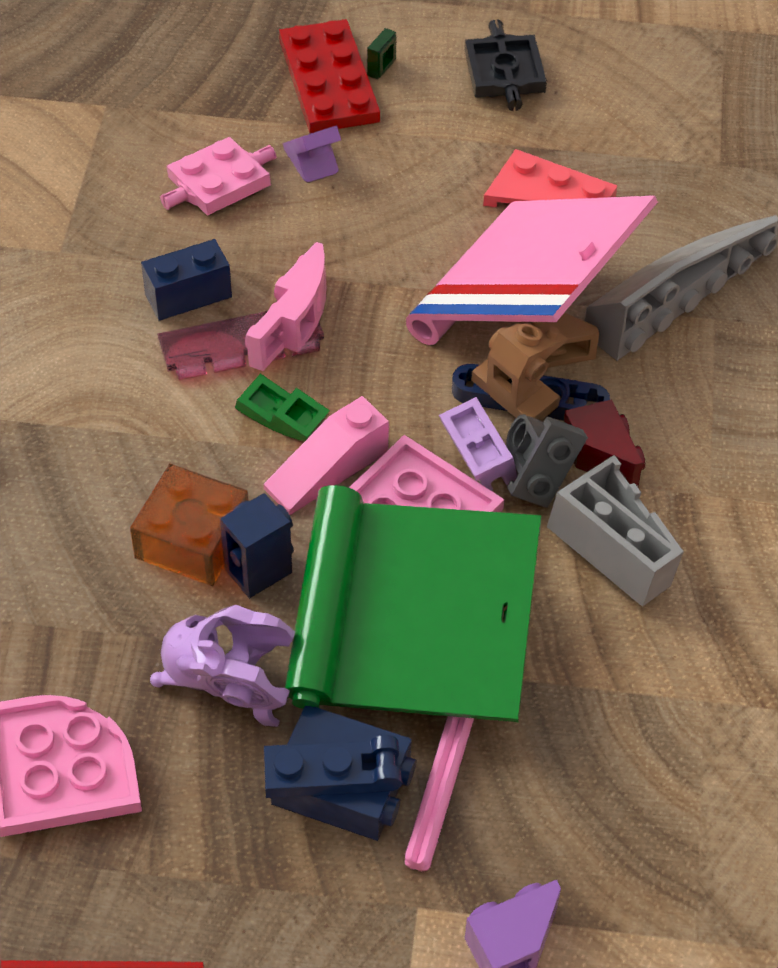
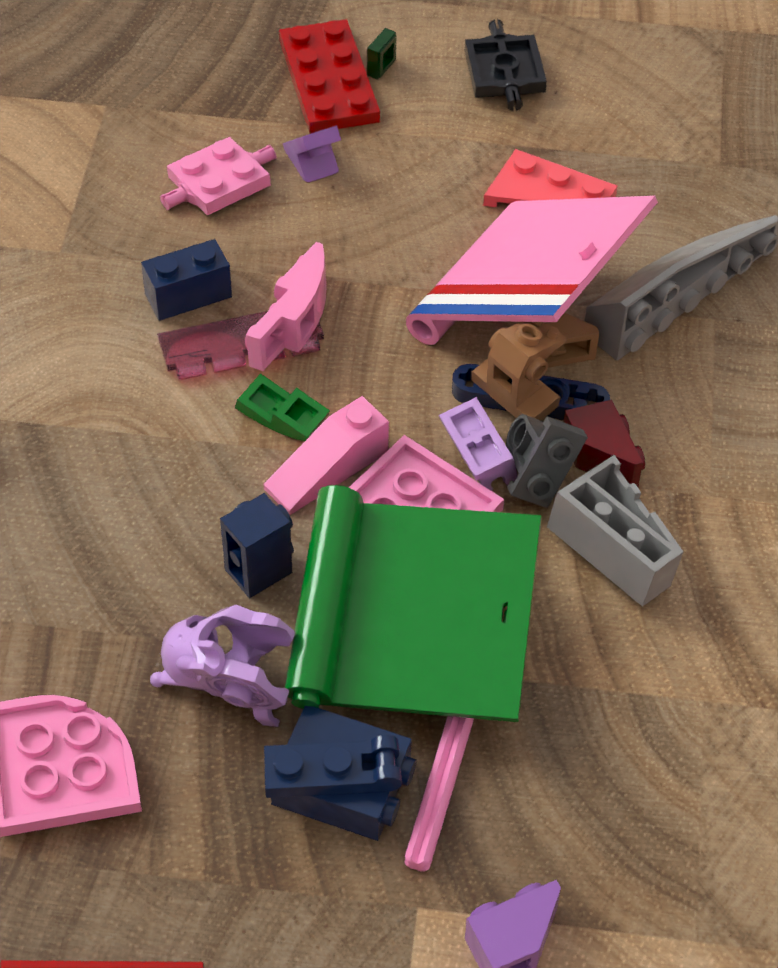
clear orange brick [130,463,249,586] -> none

